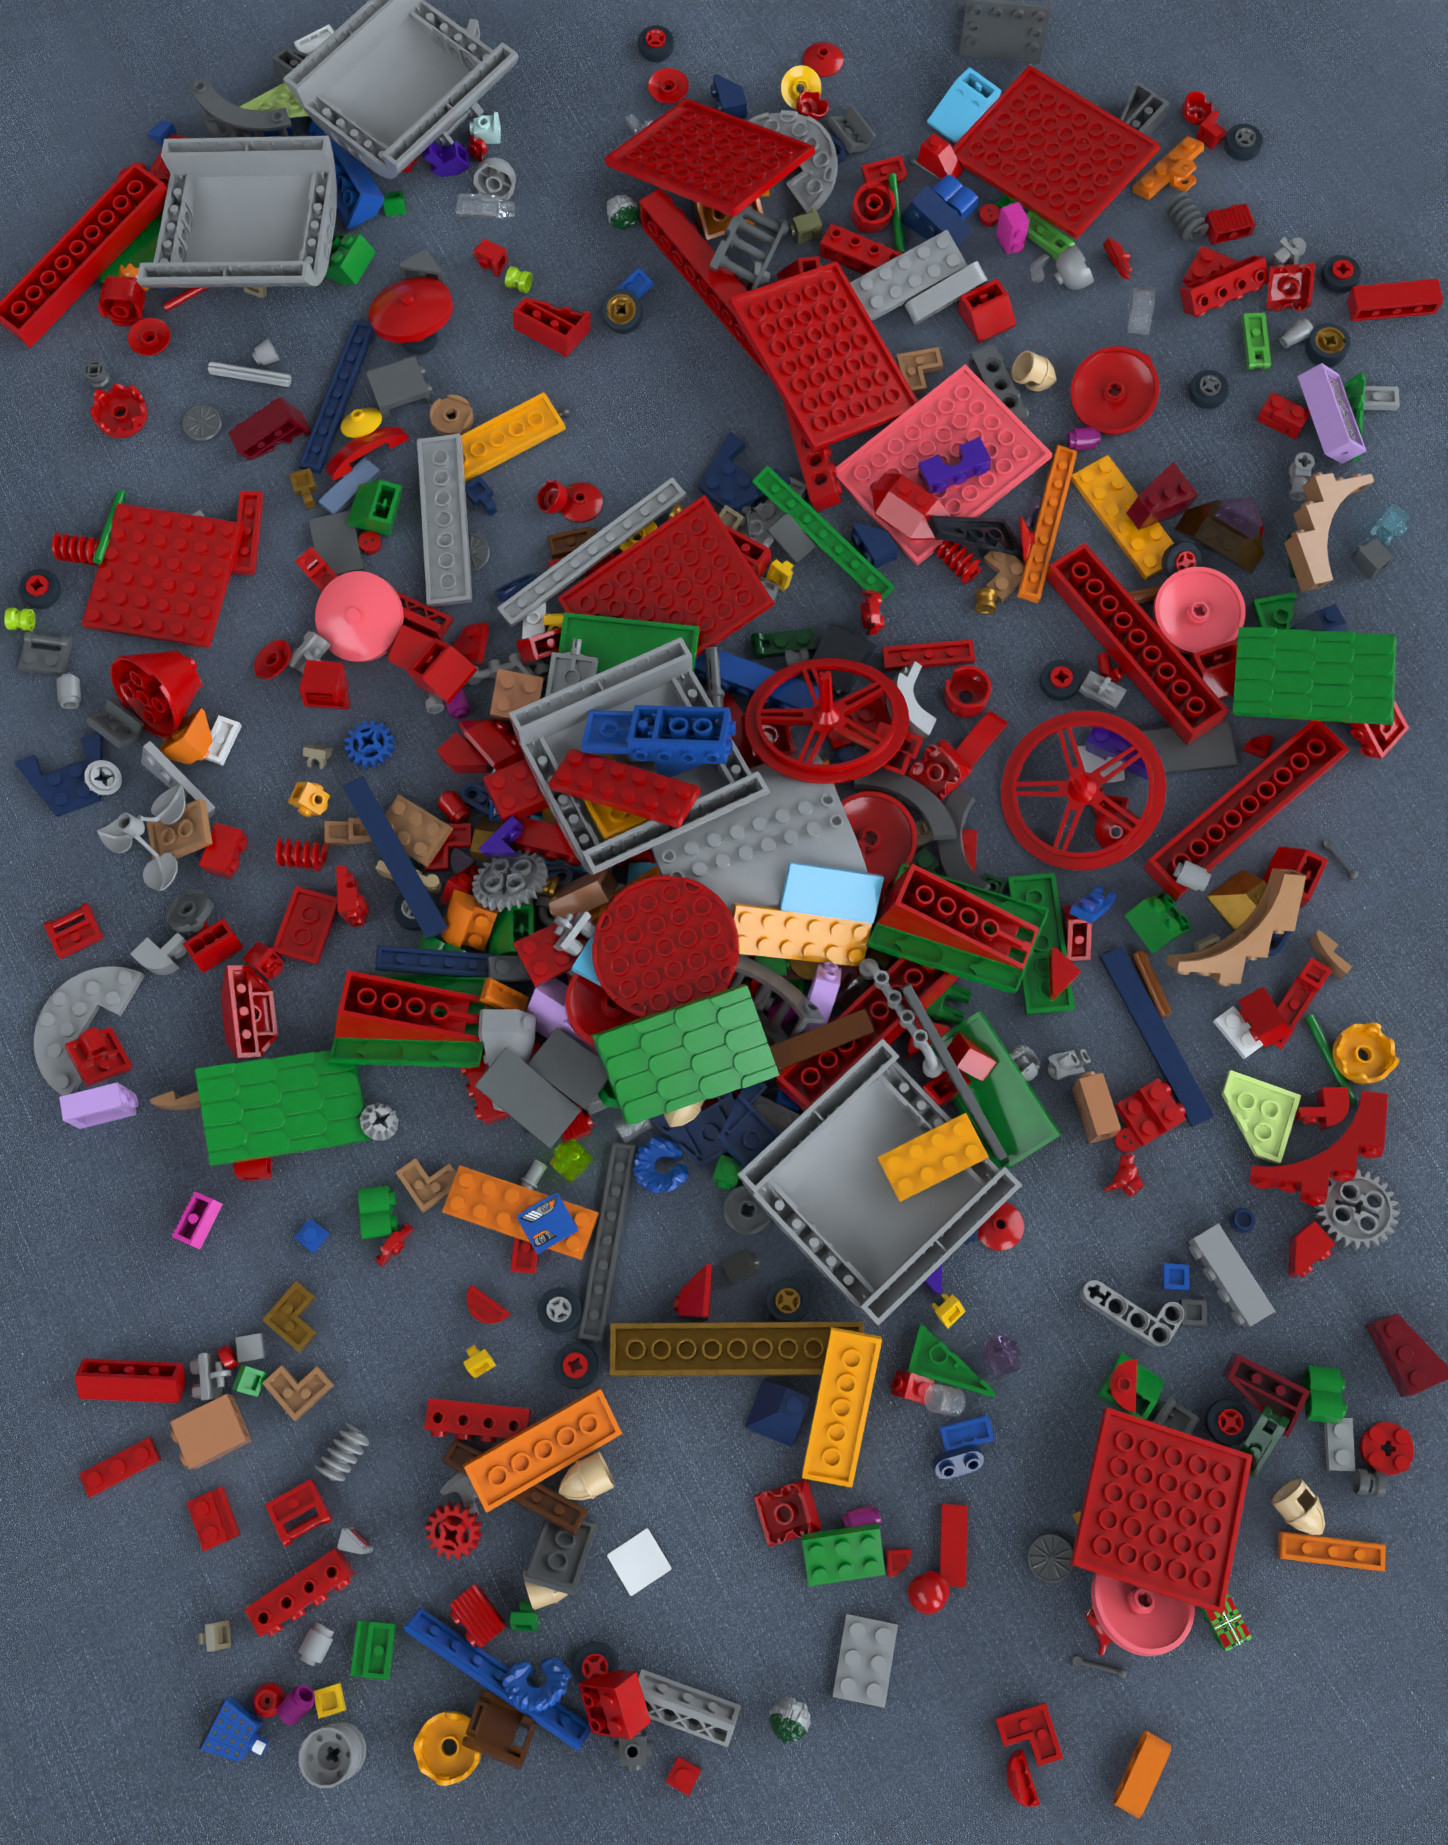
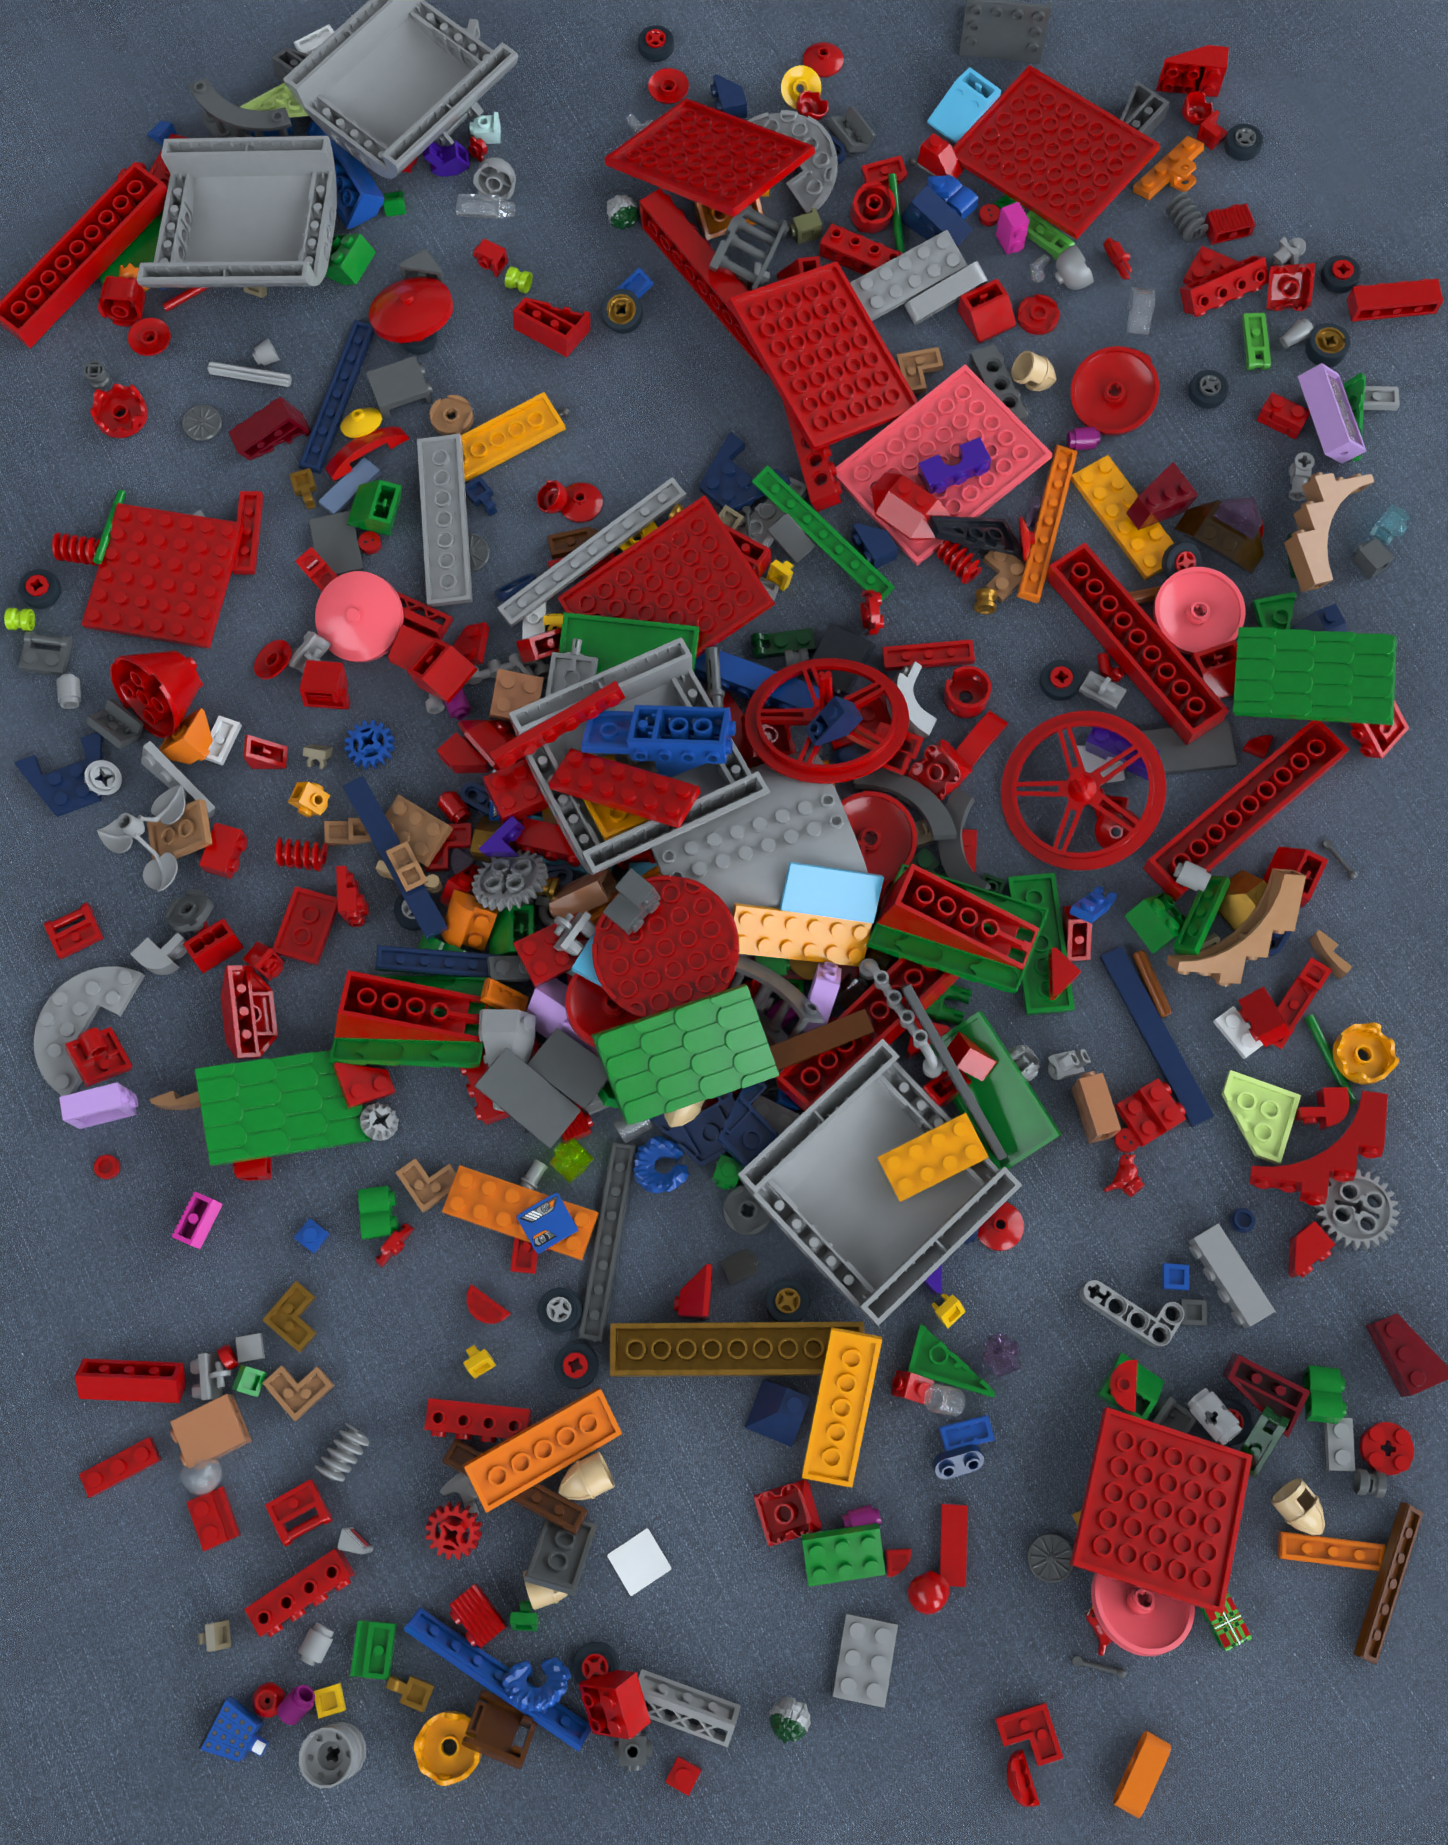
none -> red tile [93,1154,120,1180]
none -> clear hair [179,1458,223,1496]
none -> red slope [243,734,288,769]
none -> red wing [333,1062,395,1109]
none -> pearl gold plate [385,1675,435,1713]
none -> medium nougat slope [386,841,428,892]
none -> red plate [490,681,625,769]
none -> dark grey brick [603,868,661,935]
none -> dark blue slope [804,696,863,746]
none -> blue plate [928,175,950,198]
none -> red tile [1017,294,1060,335]
none -> red slope [1156,45,1229,97]
none -> green plate [1173,876,1231,956]
none -> light grey piece [1187,1388,1242,1446]
none -> reddish brown tile [1353,1502,1423,1665]

